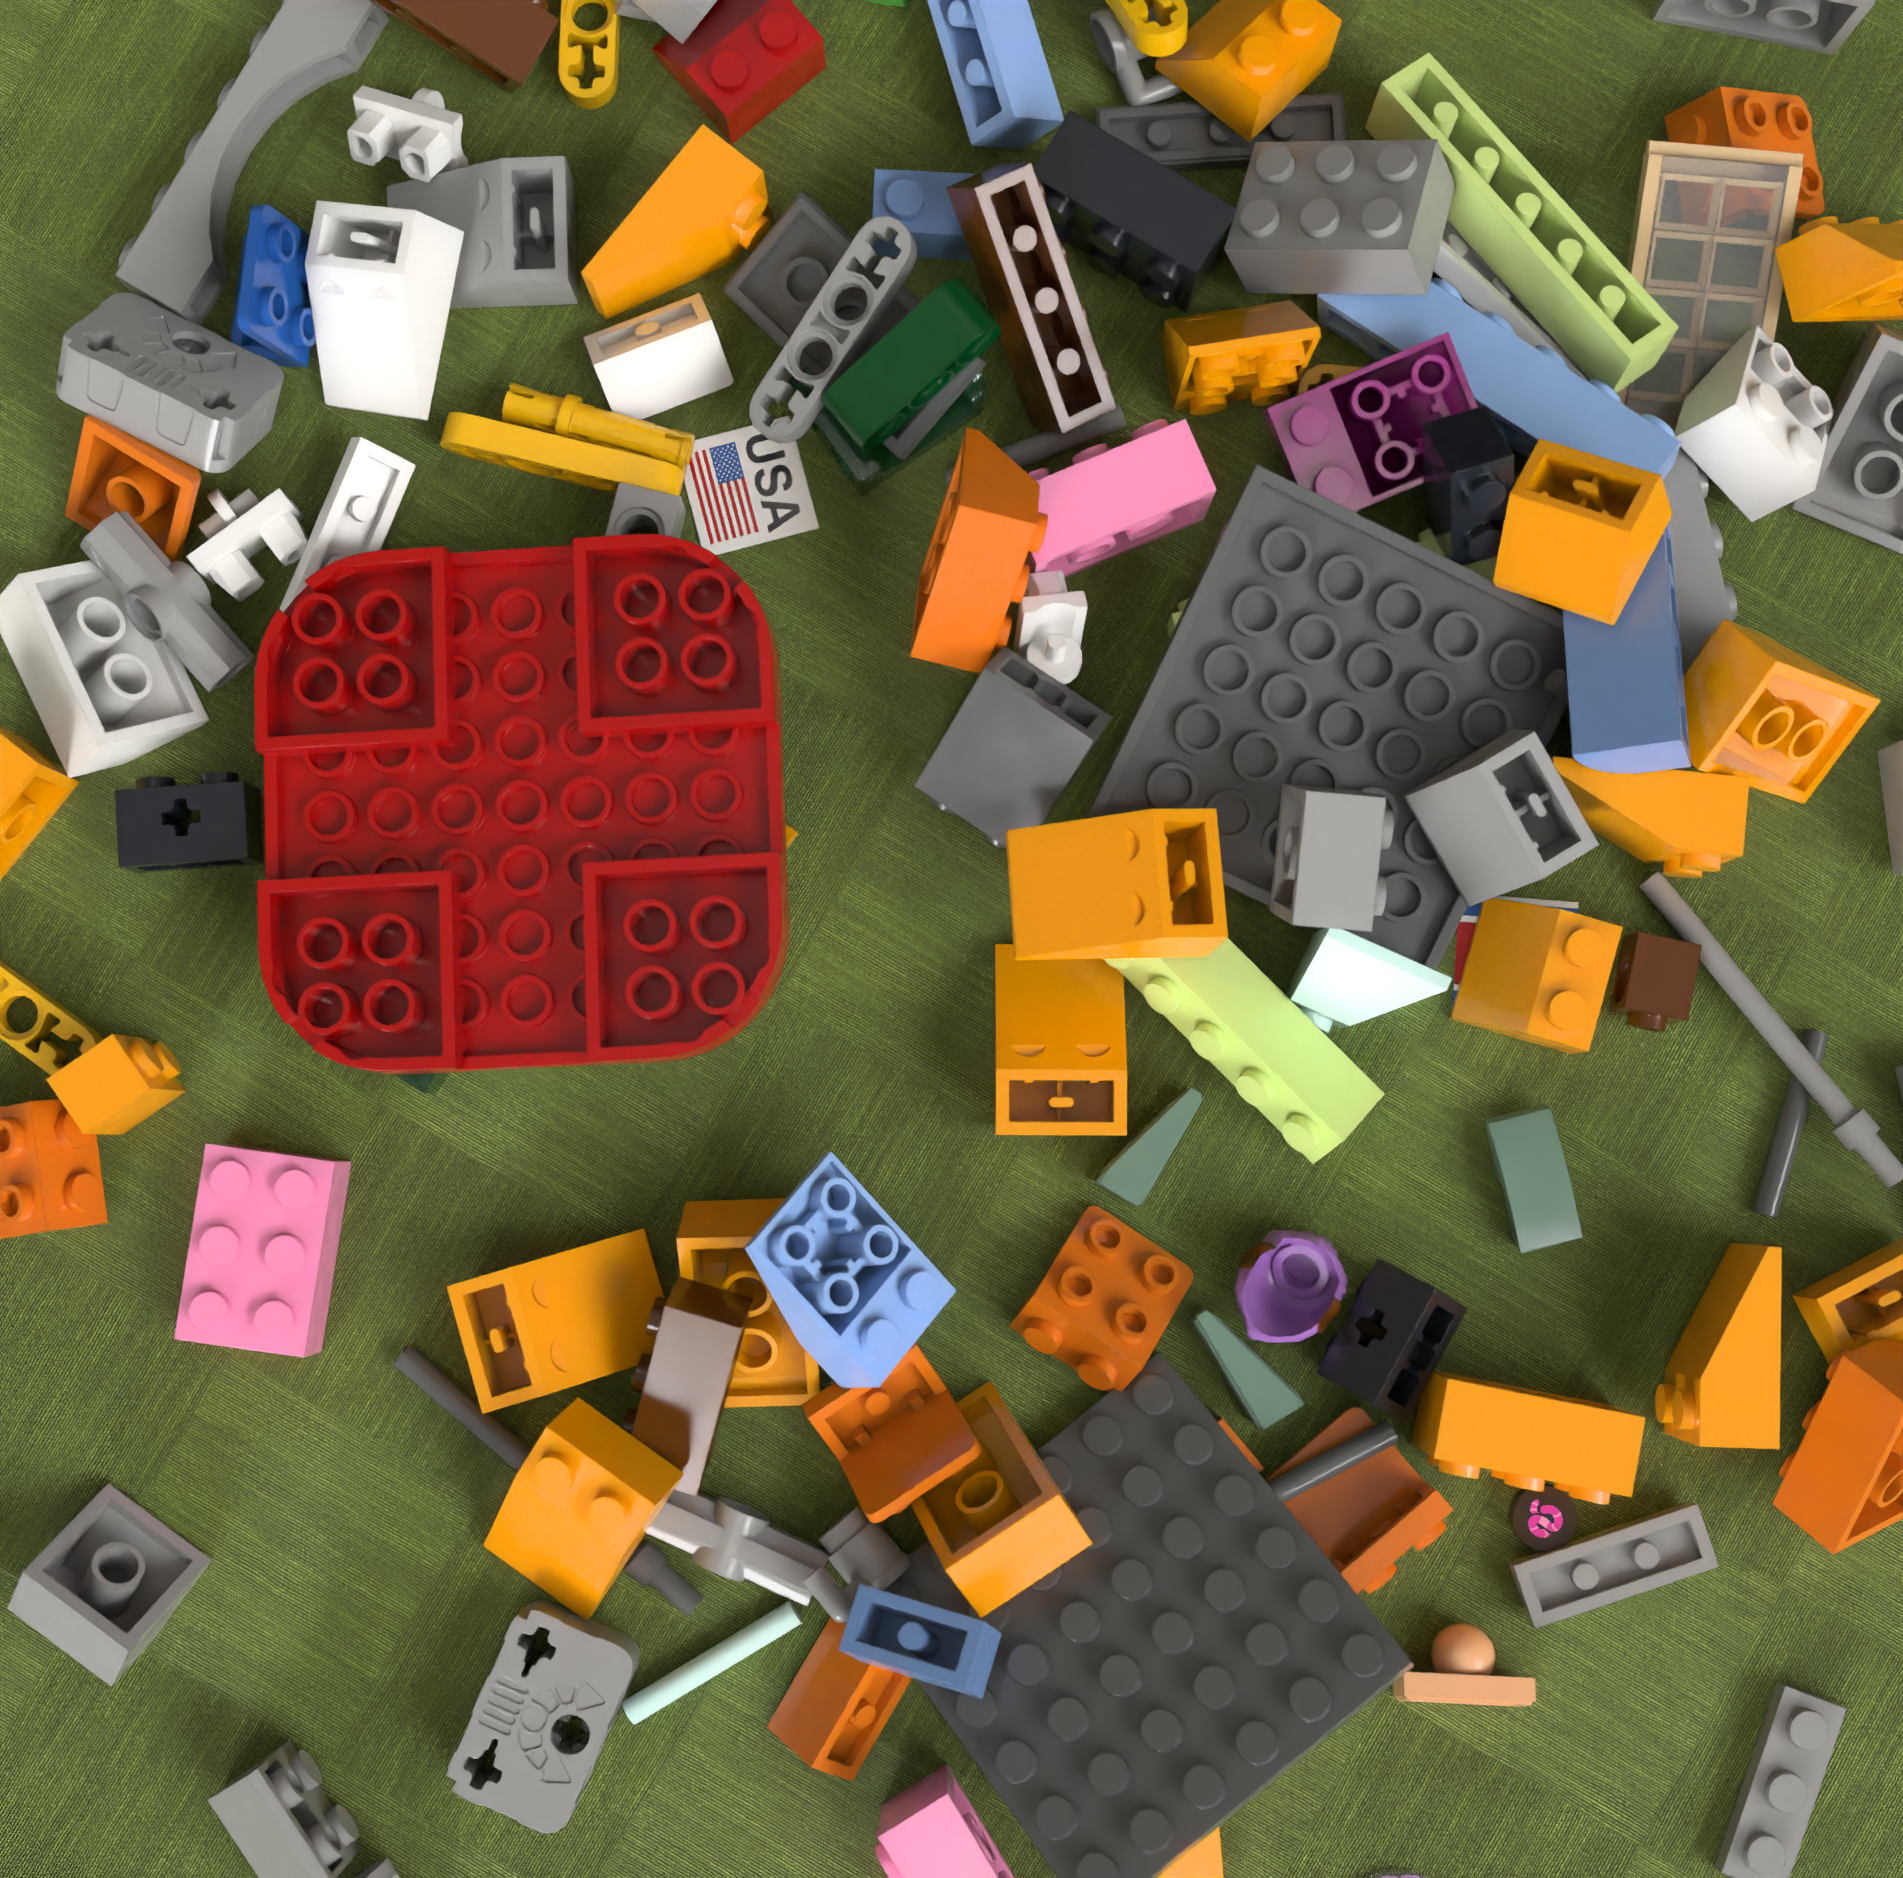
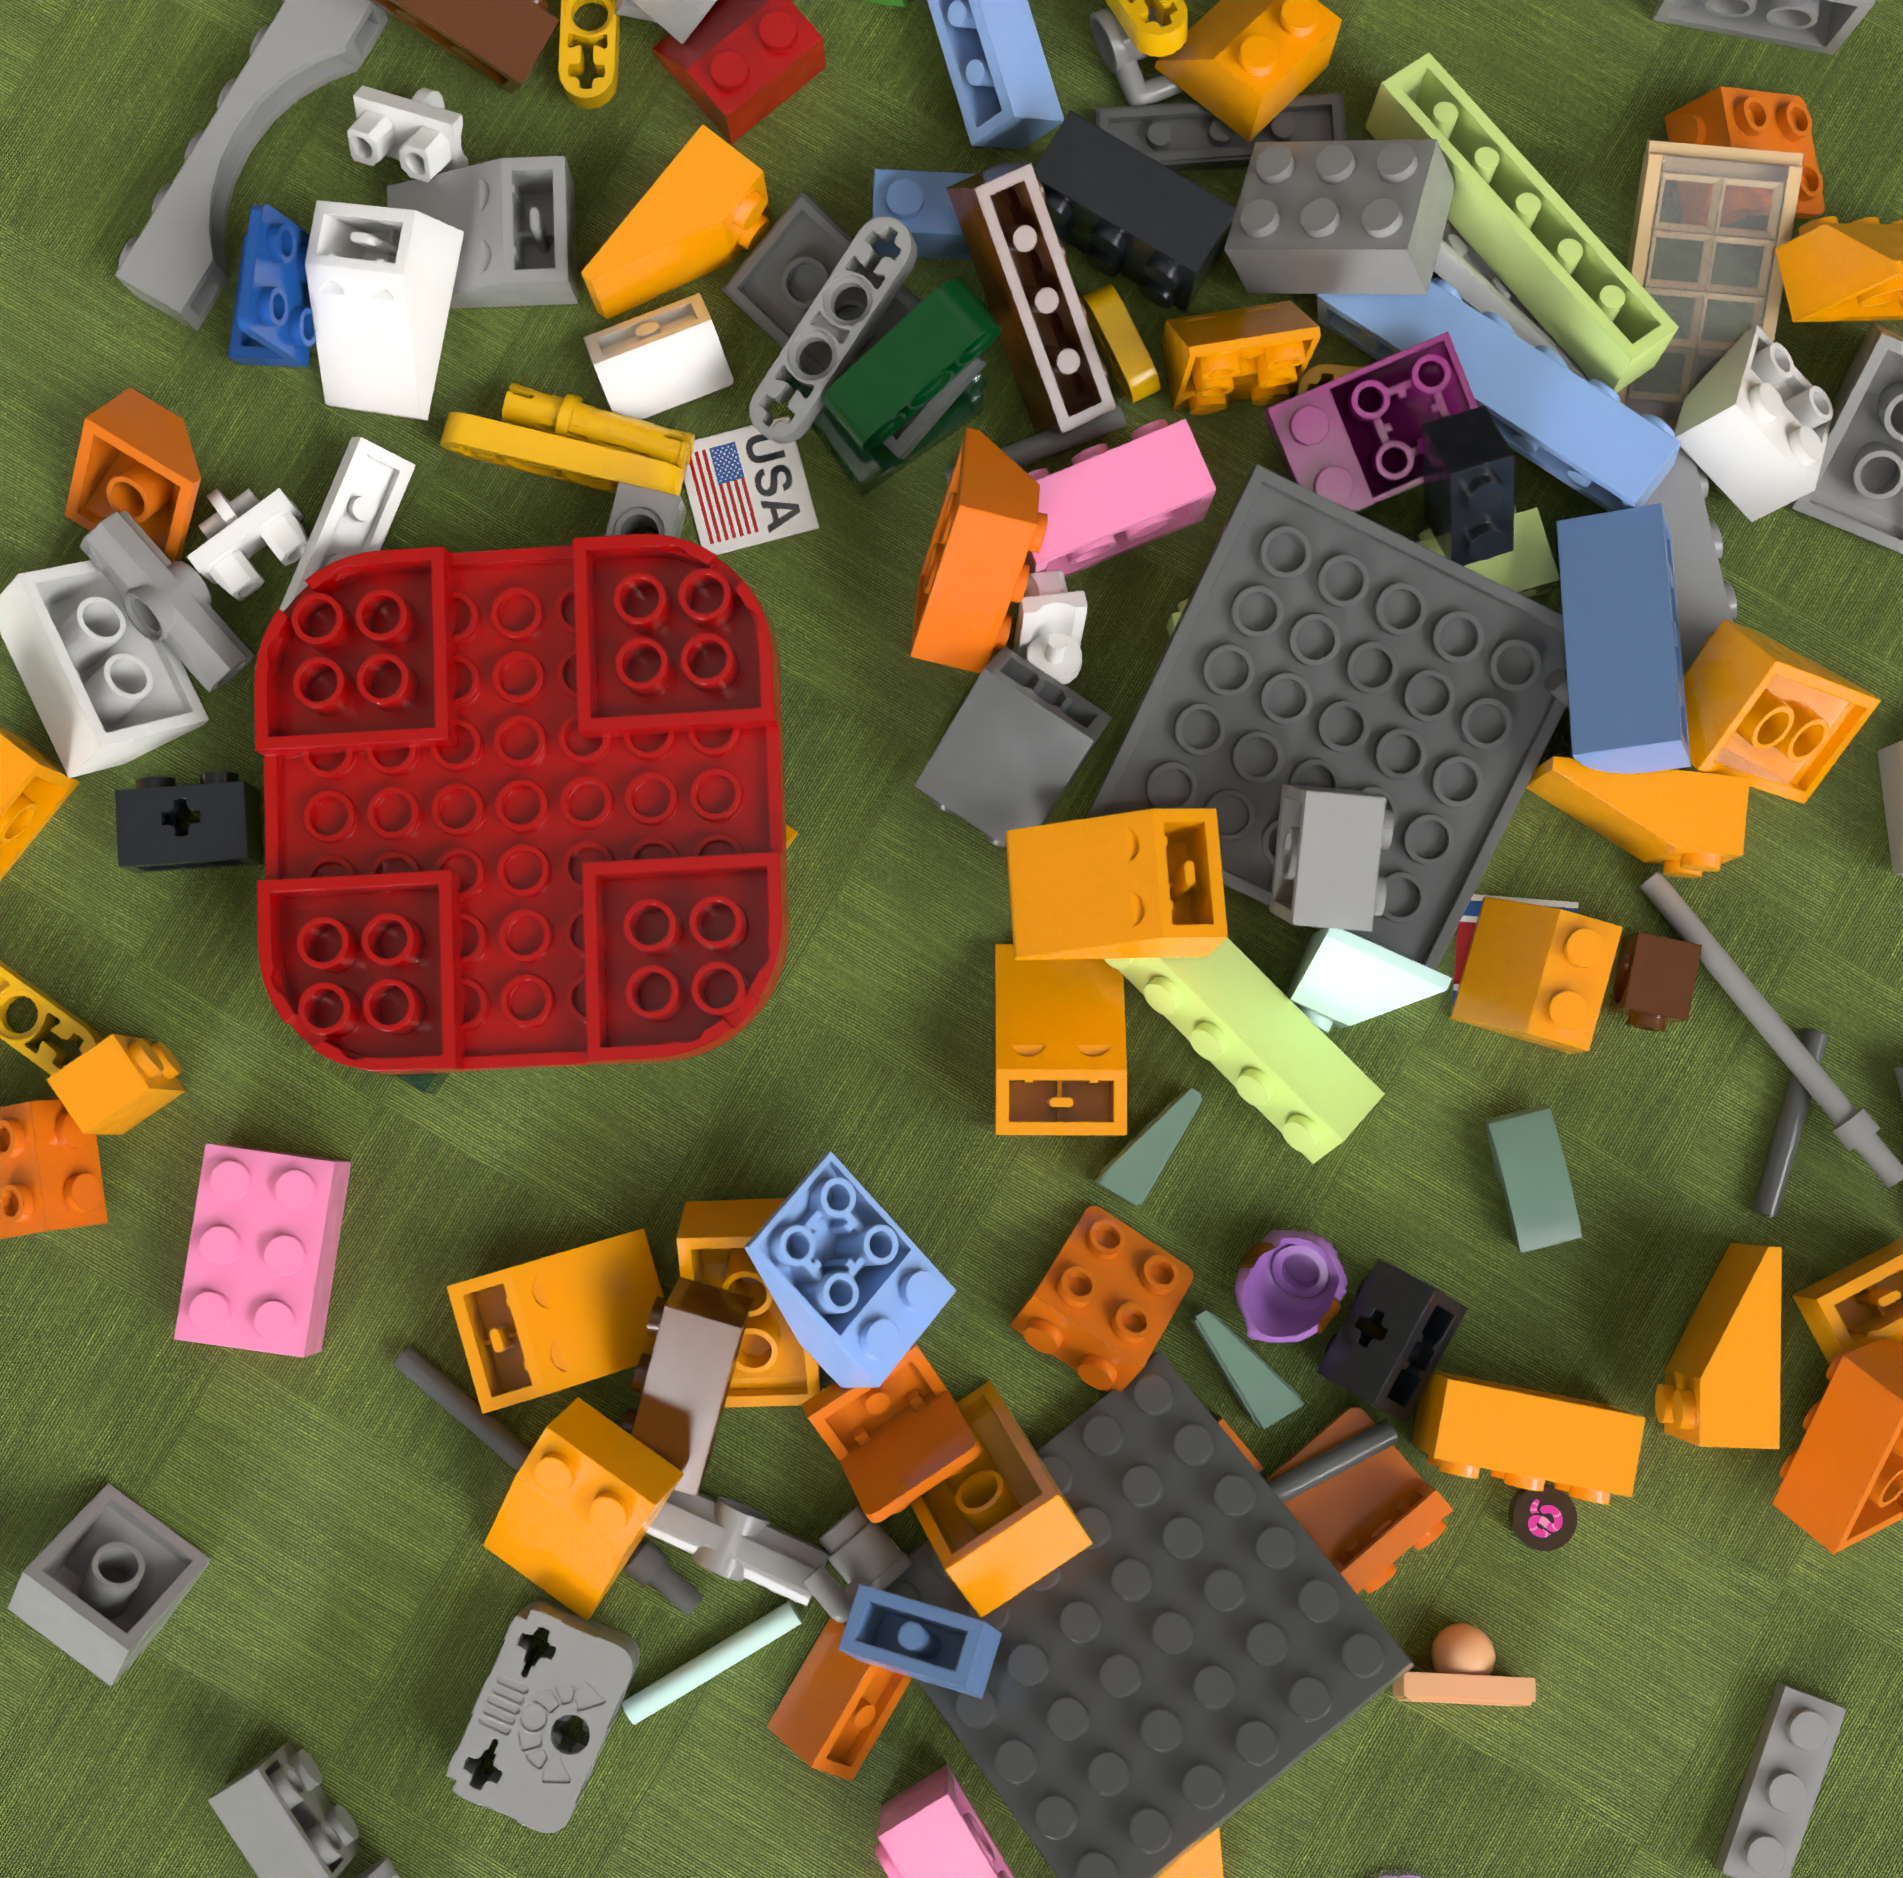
light grey axle [55,292,284,473] -> none
light grey slope [1403,728,1599,907] -> none
light orange slope [1493,438,1673,626] -> none
light grey plate [1508,1501,1719,1629] -> none
none -> yellow beam [1080,283,1161,404]

